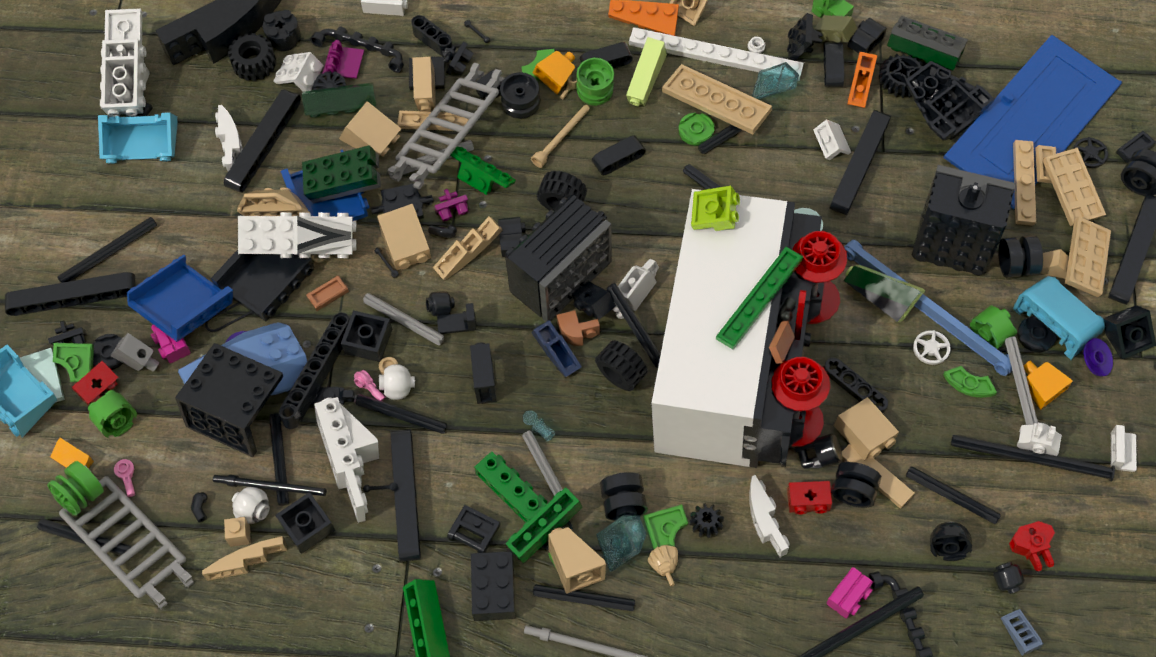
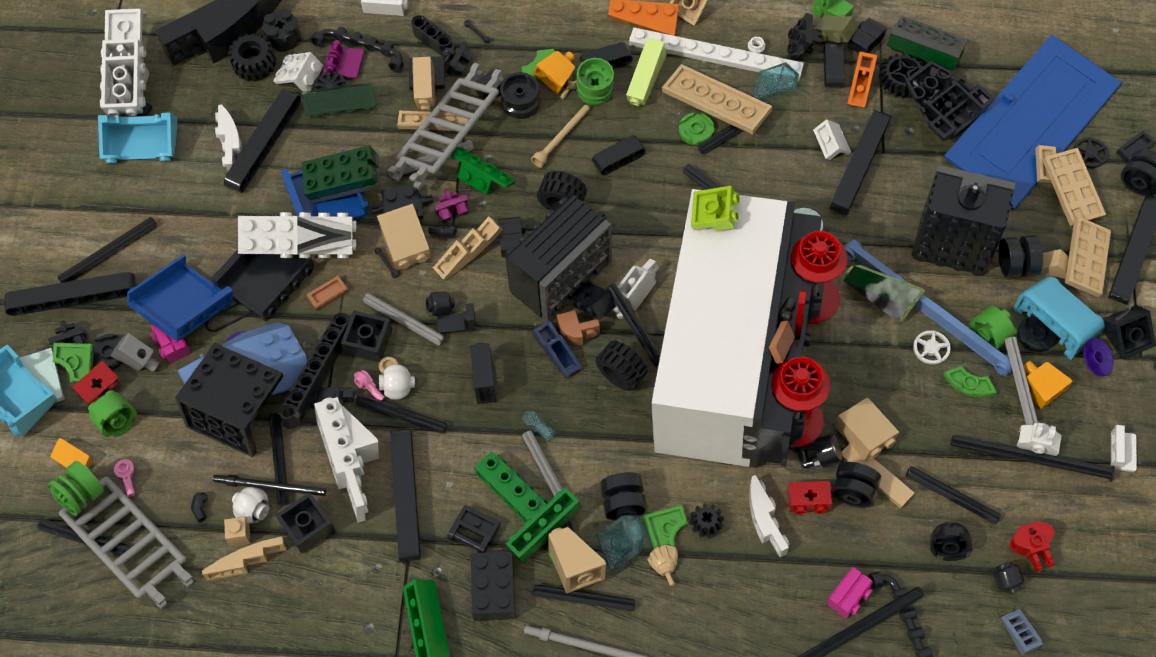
tan wedge [237,188,310,216] -> none
tan slope [339,101,401,157] -> none
black hinge [363,482,398,493] -> none
green tile [716,247,803,350] -> none
black beam [824,358,888,414] -> none
tan plate [1013,140,1036,226] -> none

